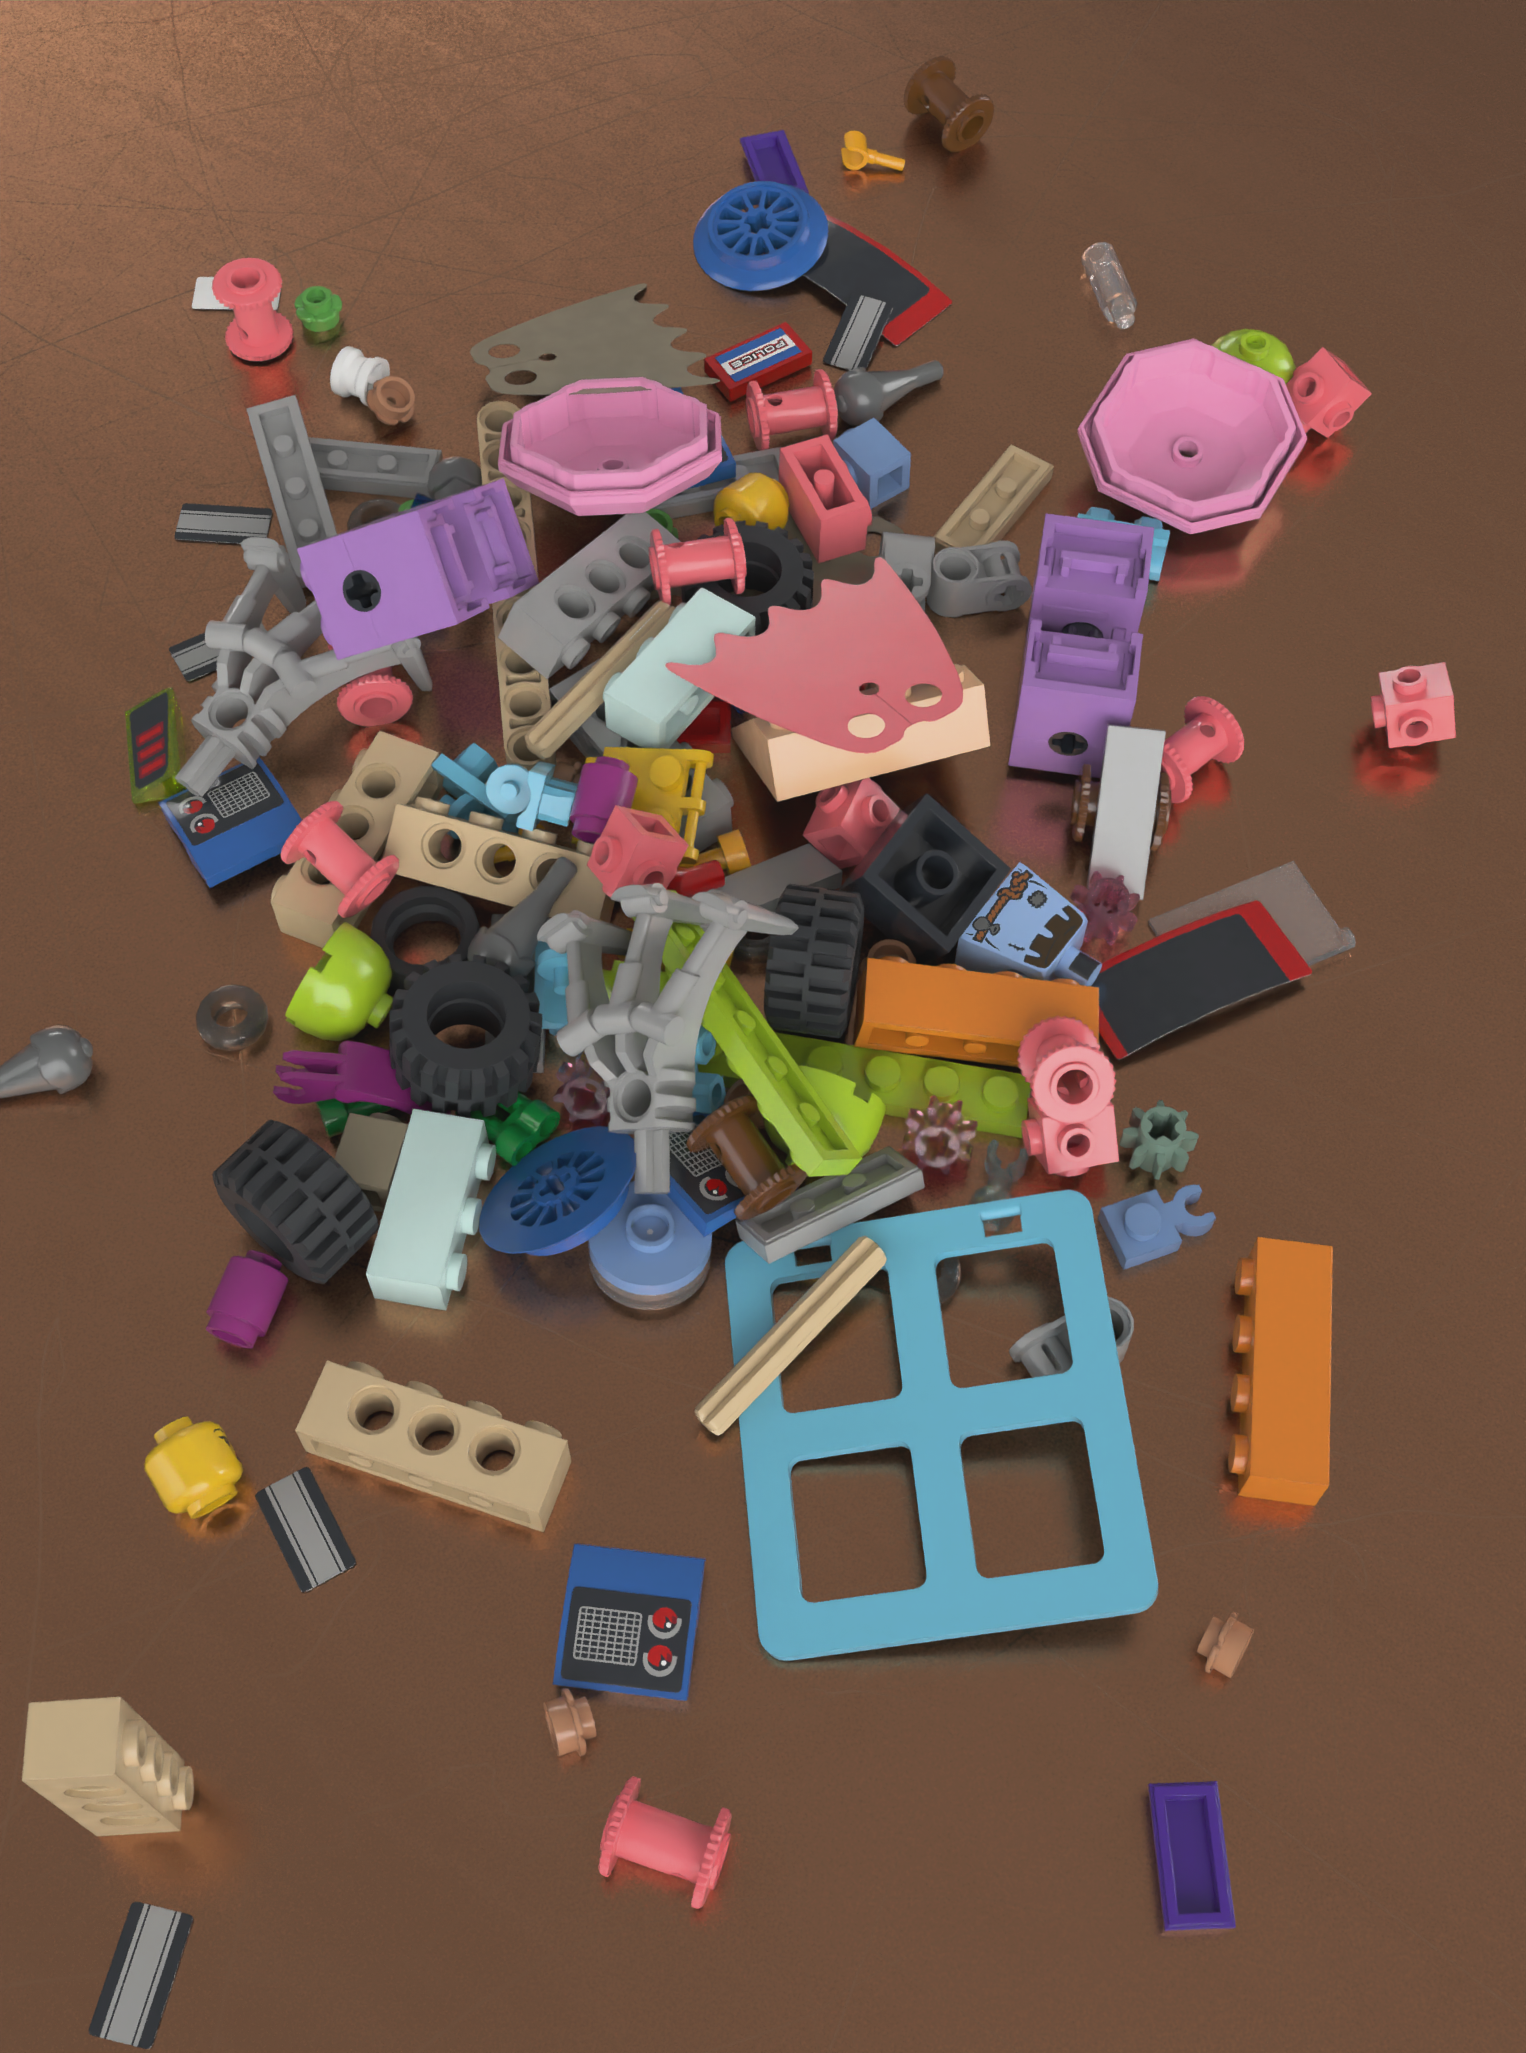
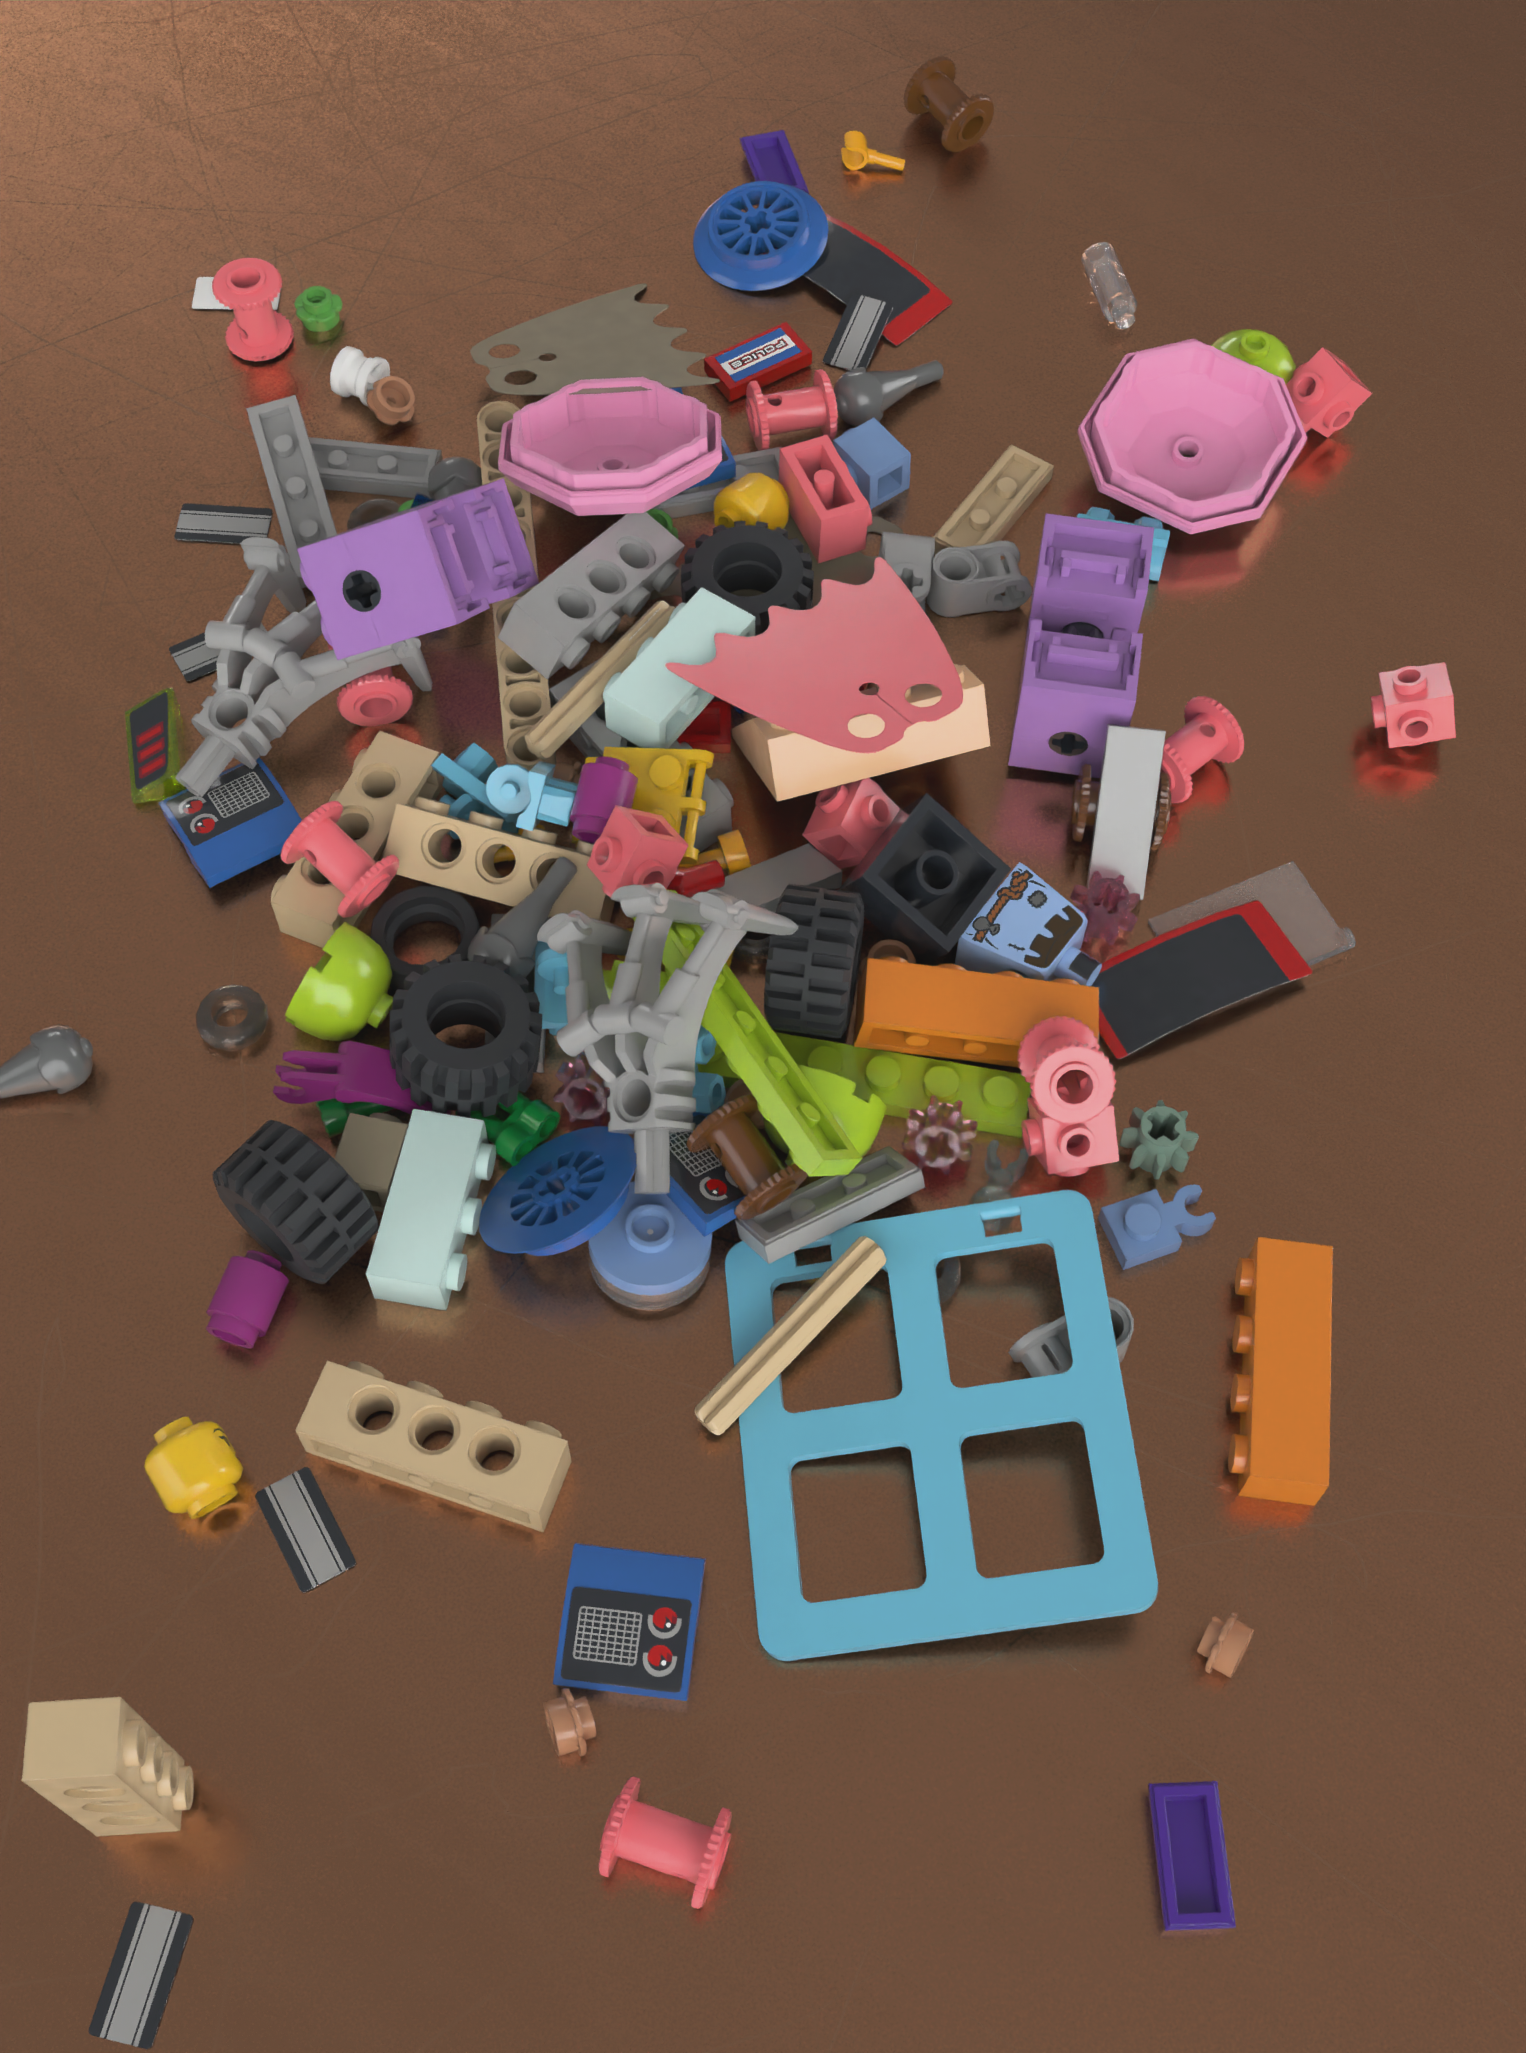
coral hose [648,518,747,605] -> none

